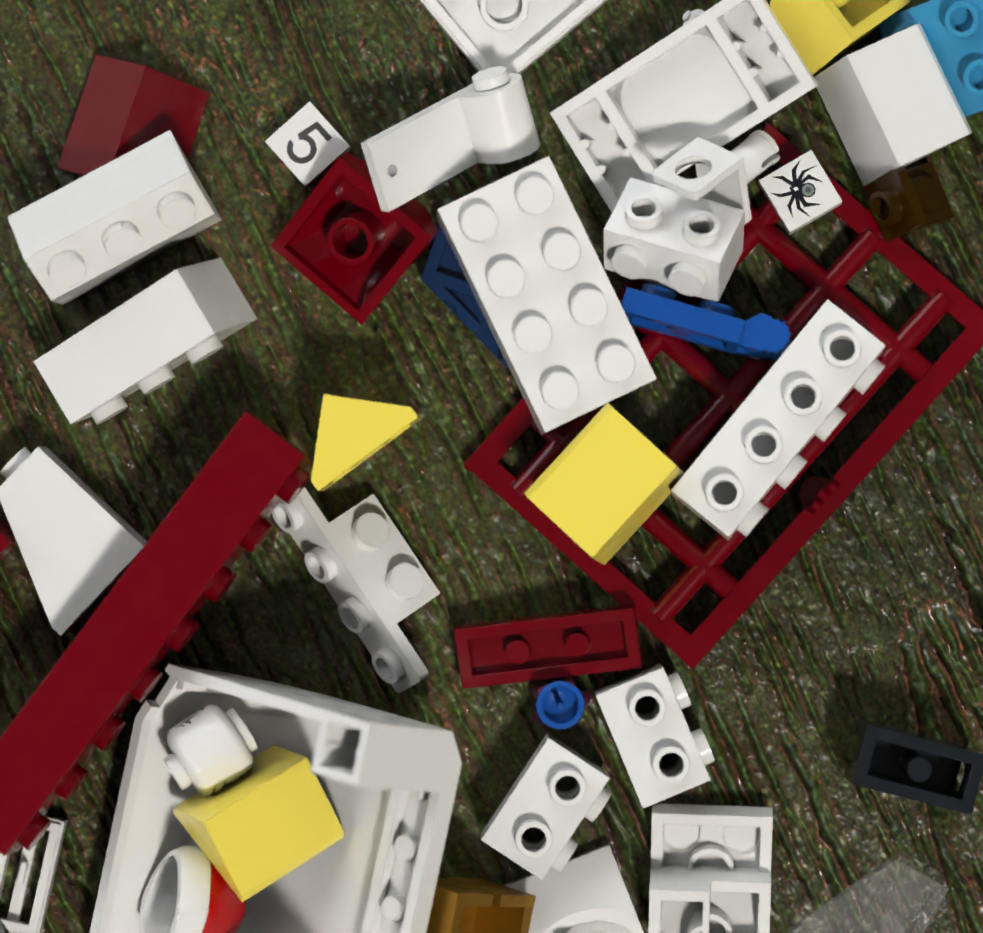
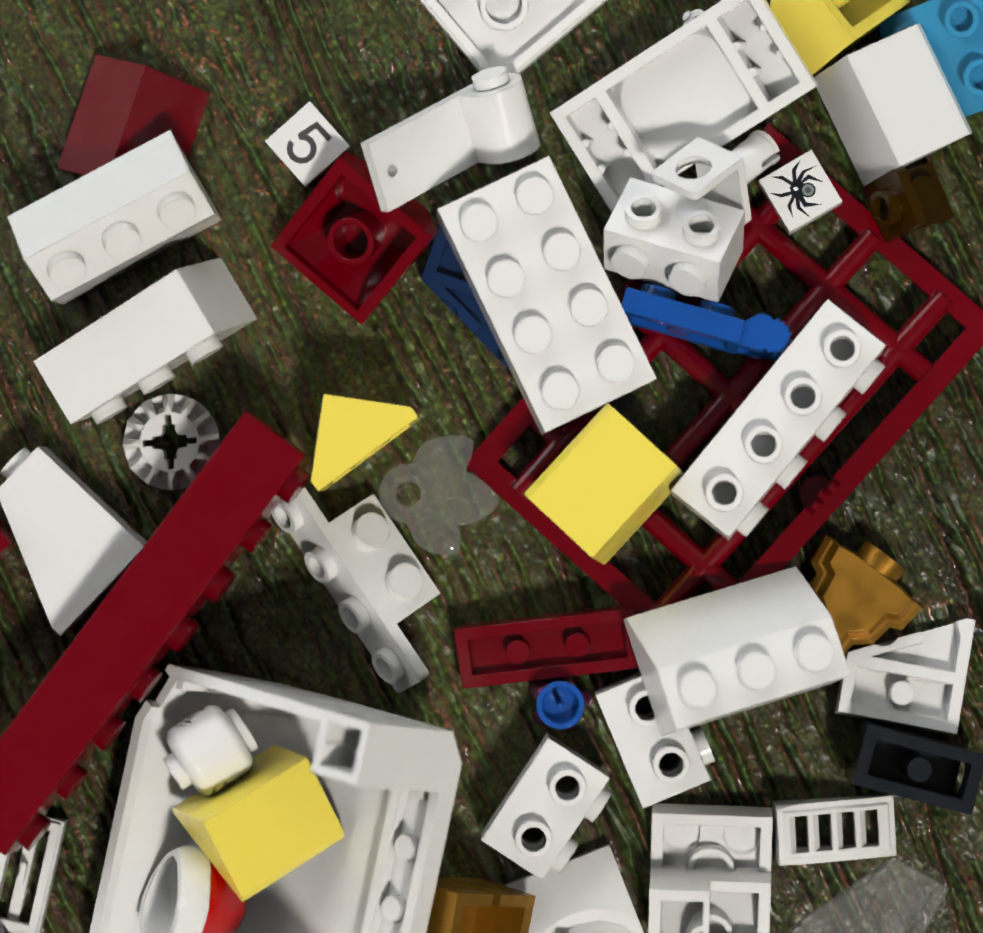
none -> white gear [122,394,220,490]
none -> clear plate [379,435,500,555]
none -> white slope [624,566,851,737]
none -> white slope [772,794,897,866]
none -> pearl gold rock [809,534,923,655]
none -> white wing [834,619,976,736]

